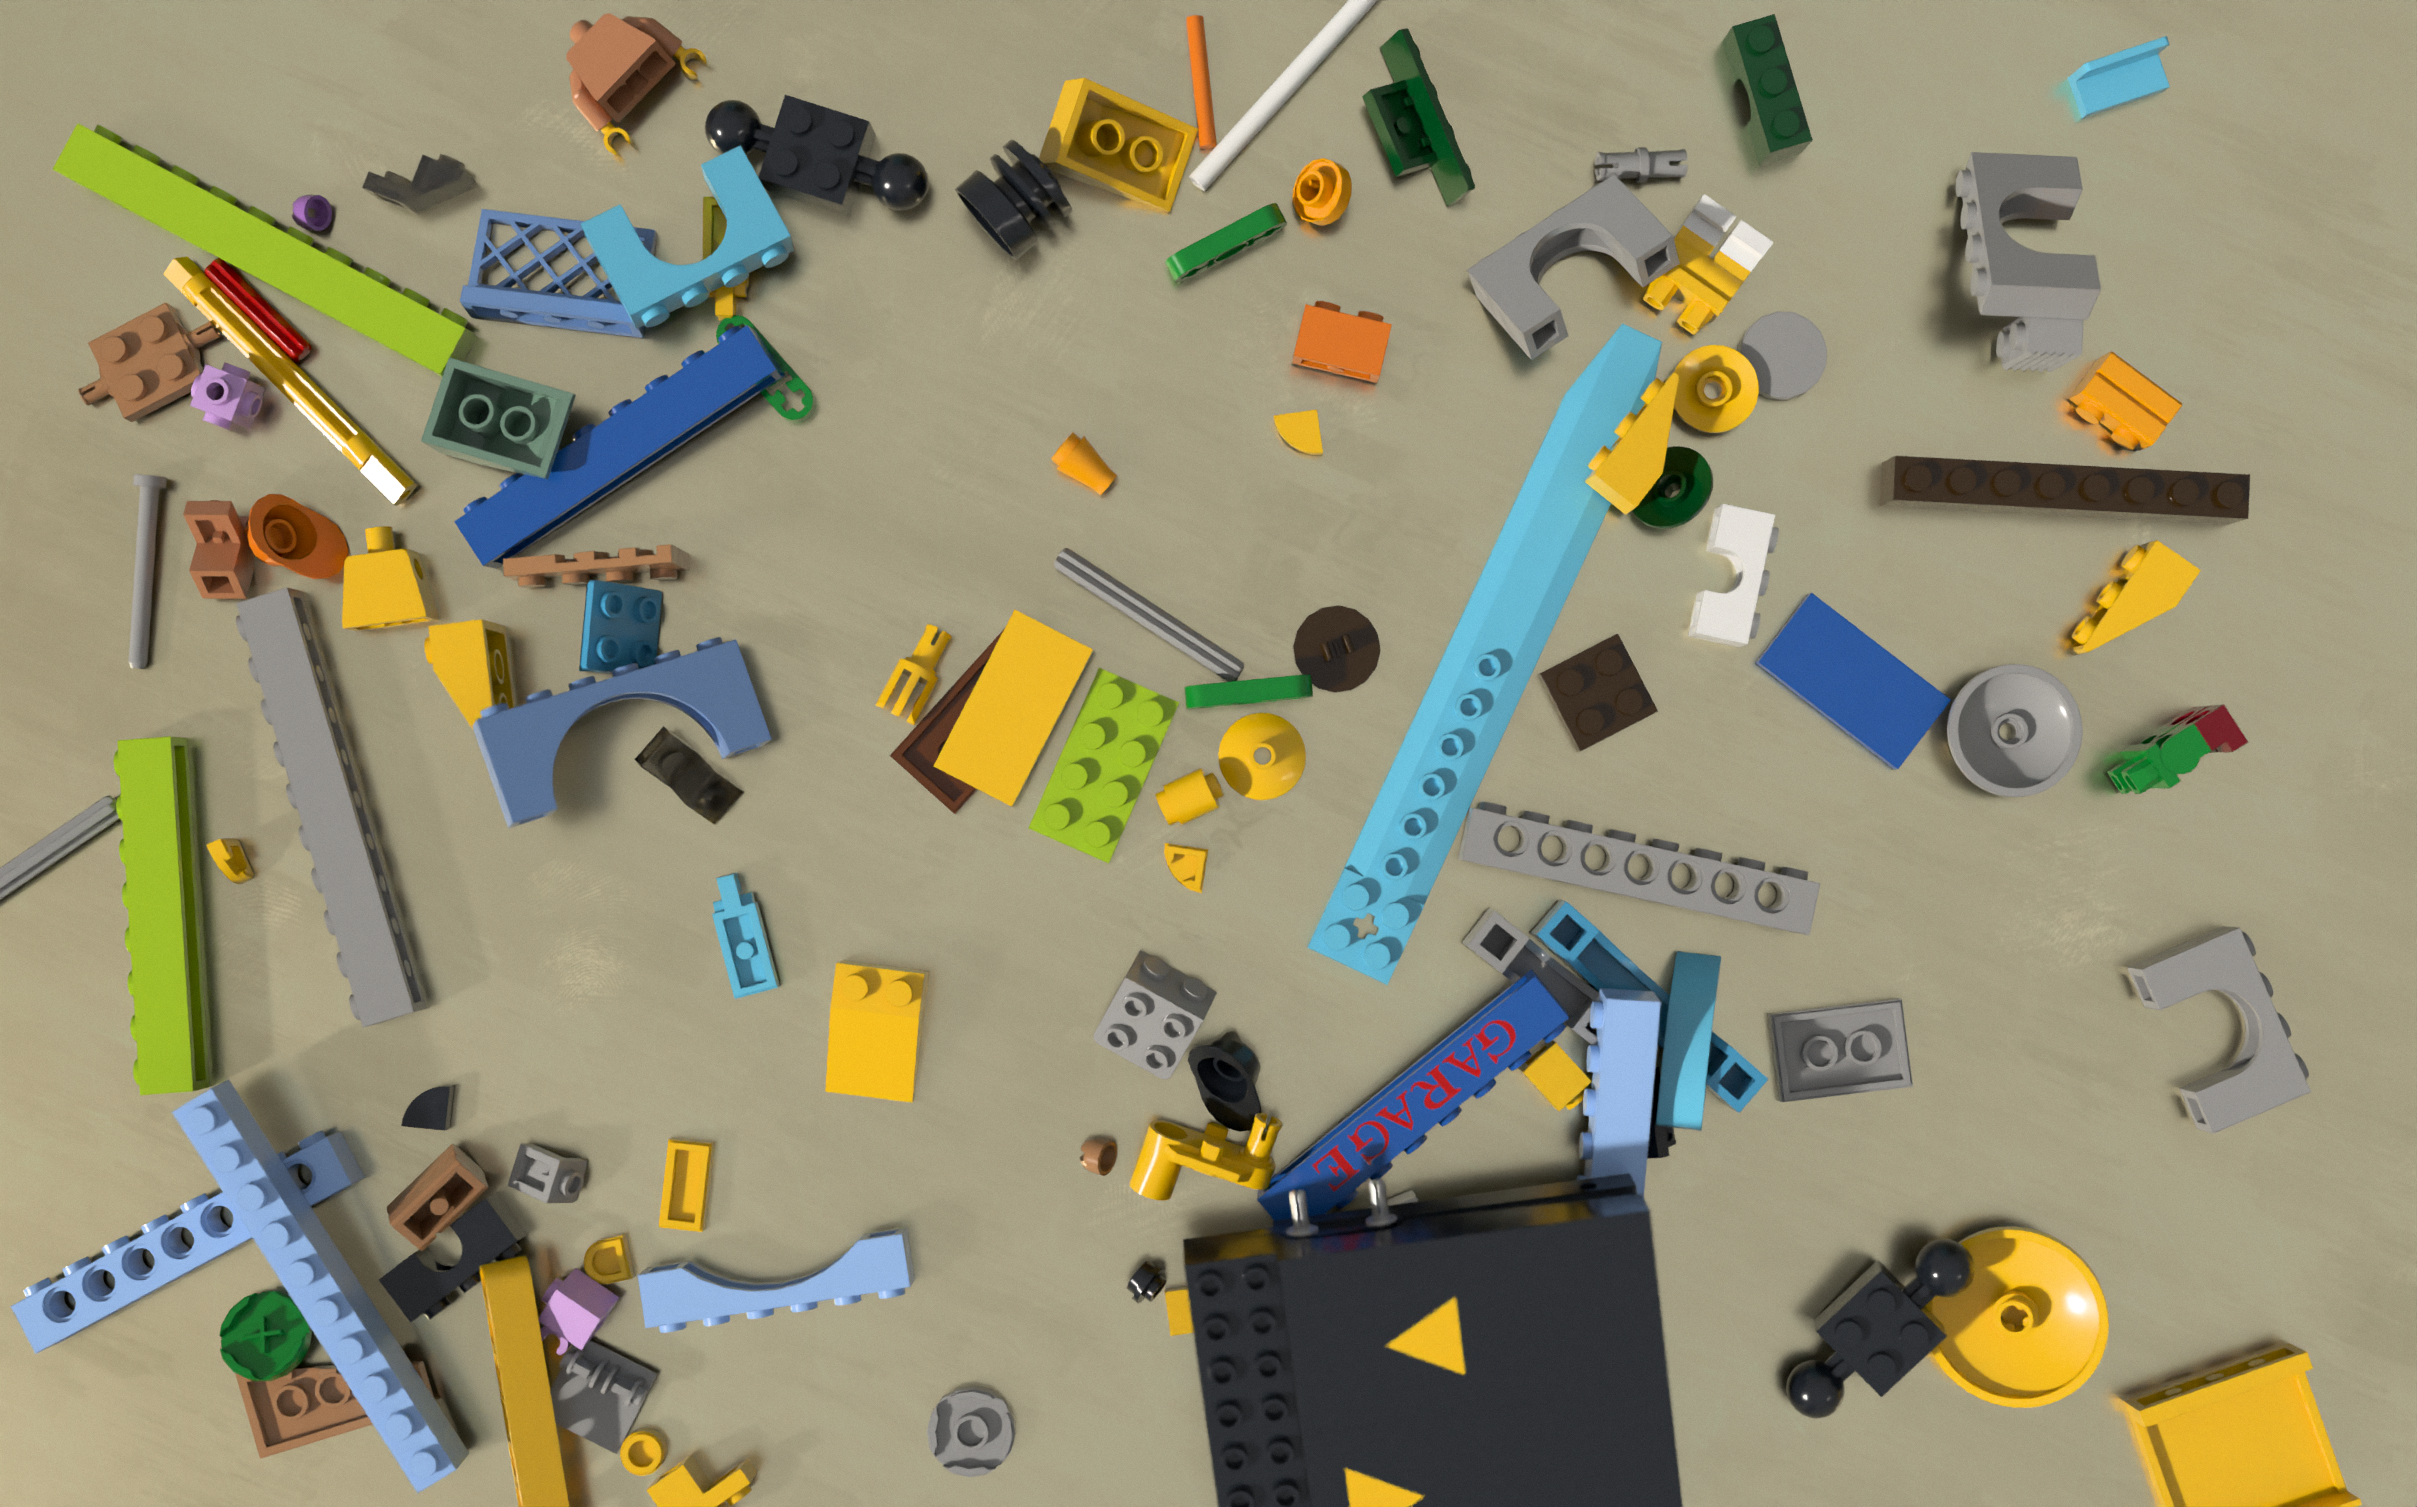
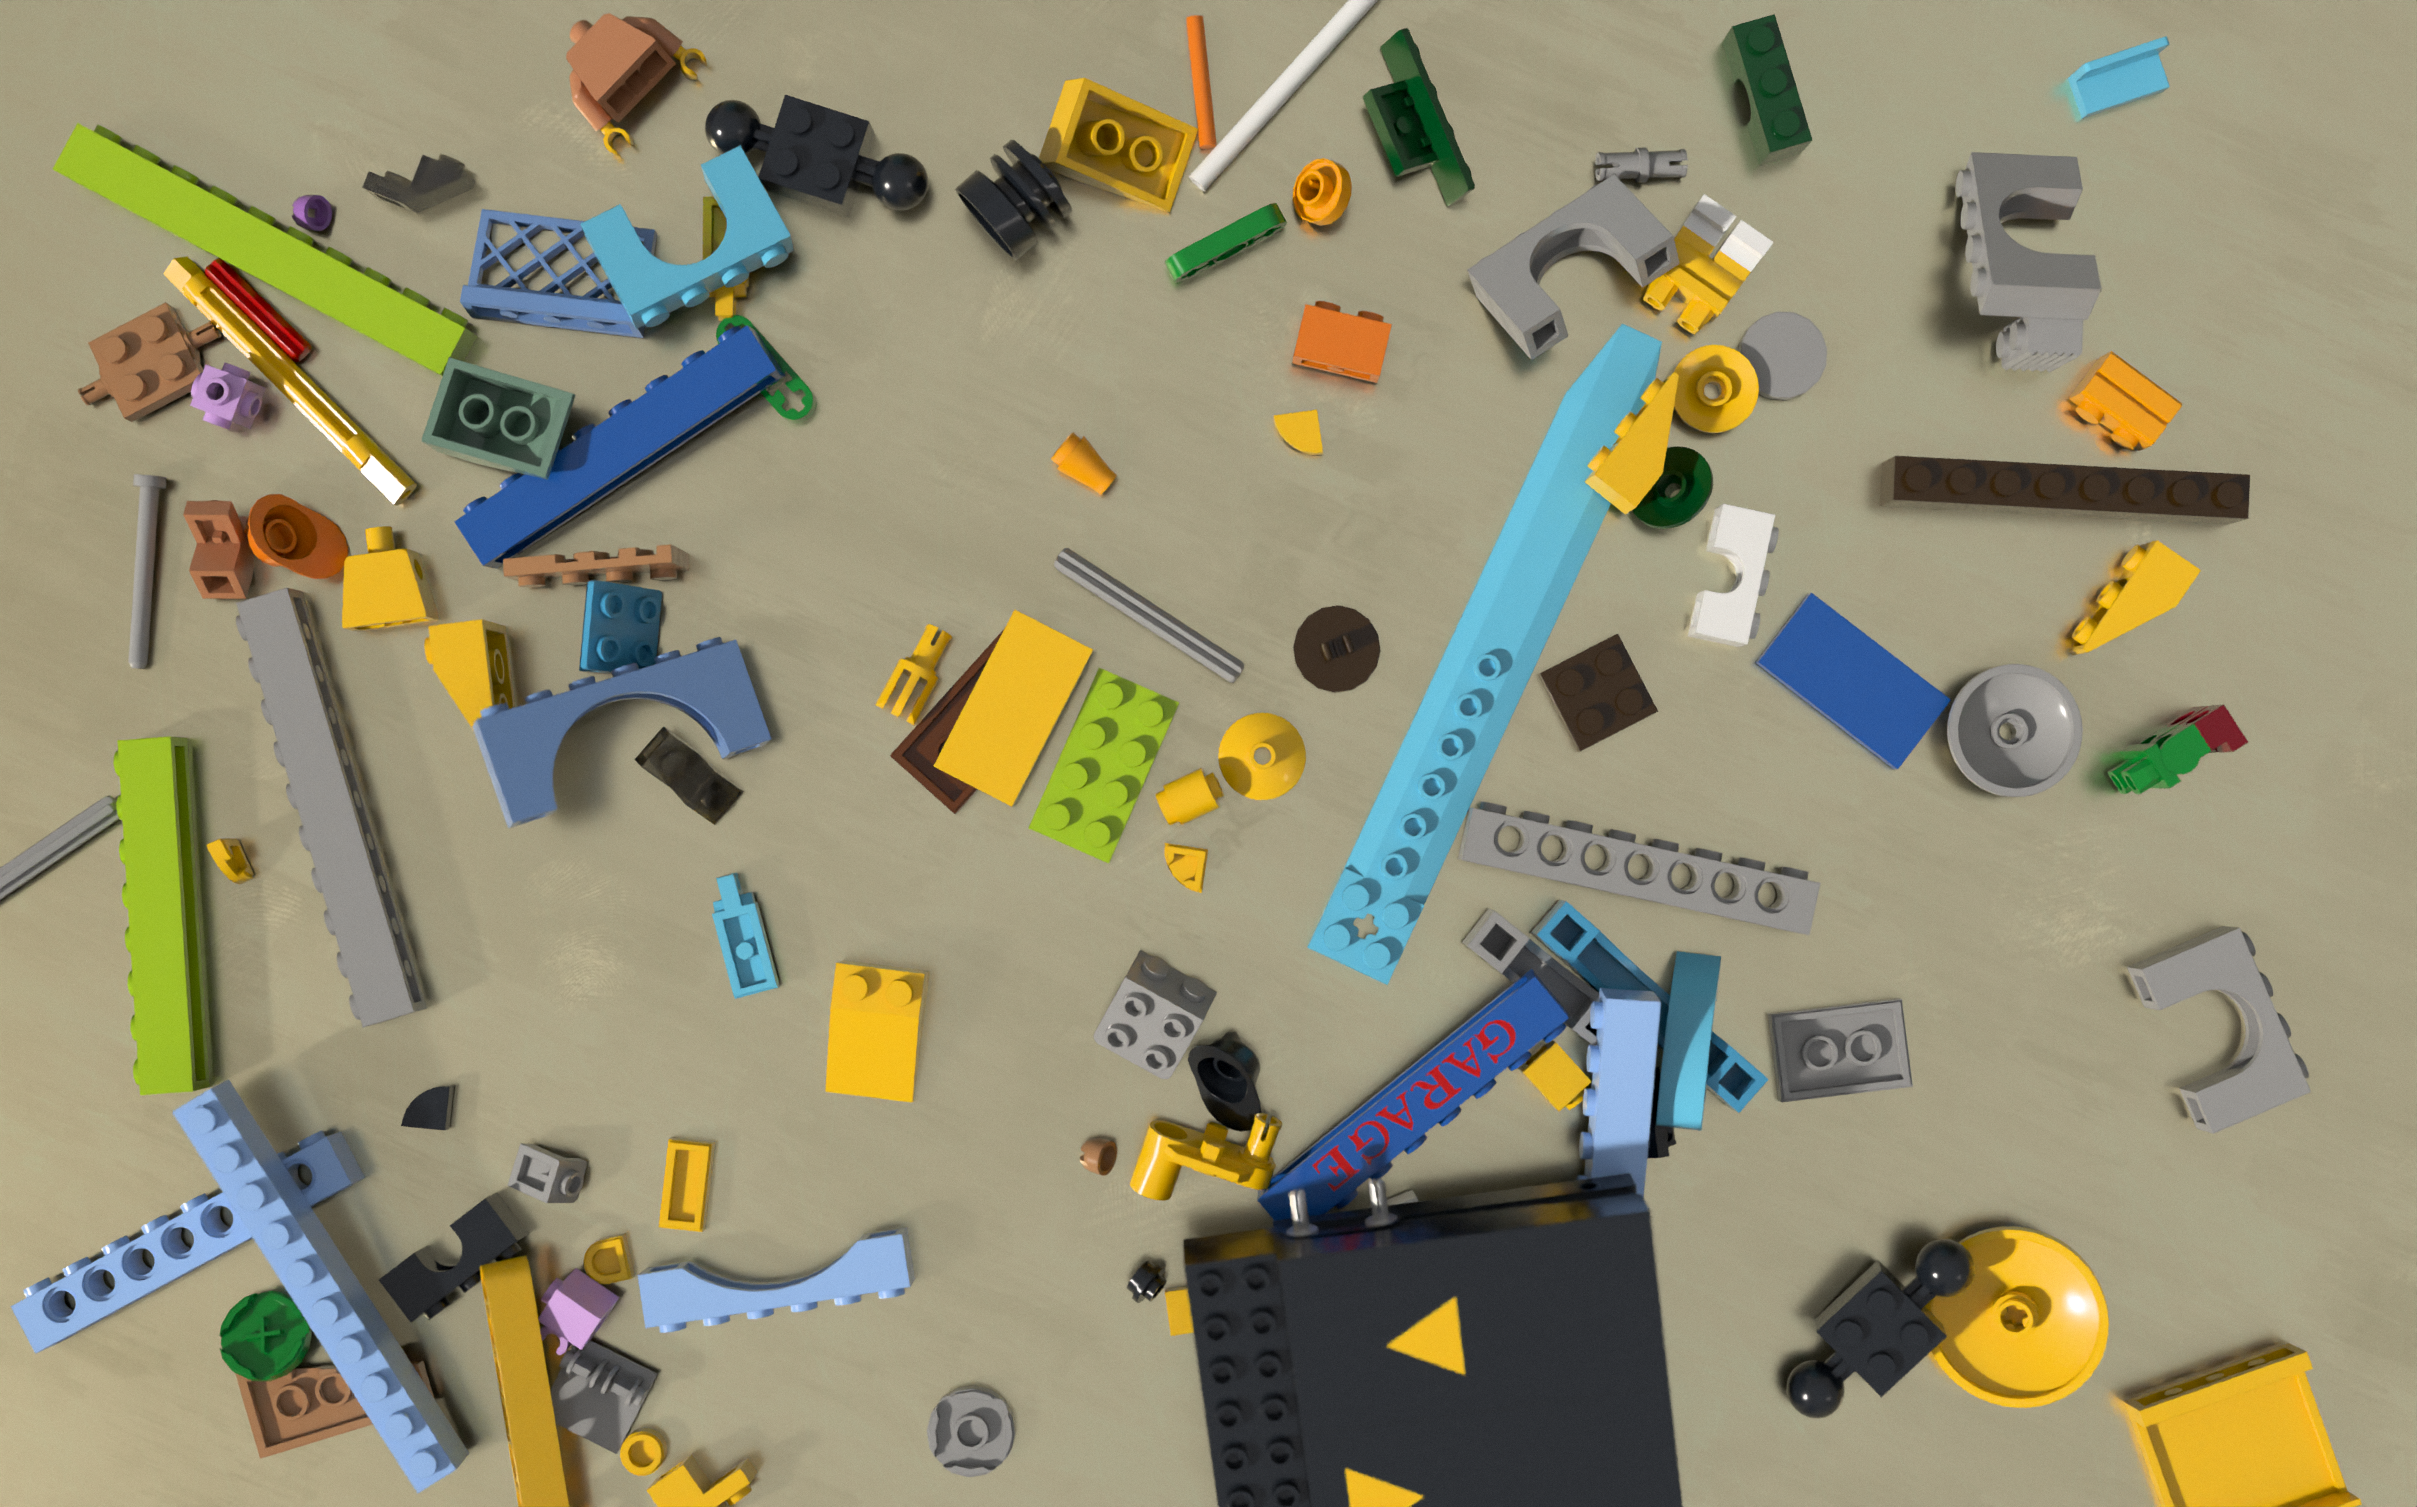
medium nougat brick [387,1144,489,1251] -> none
green beam [1184,675,1313,709] -> none

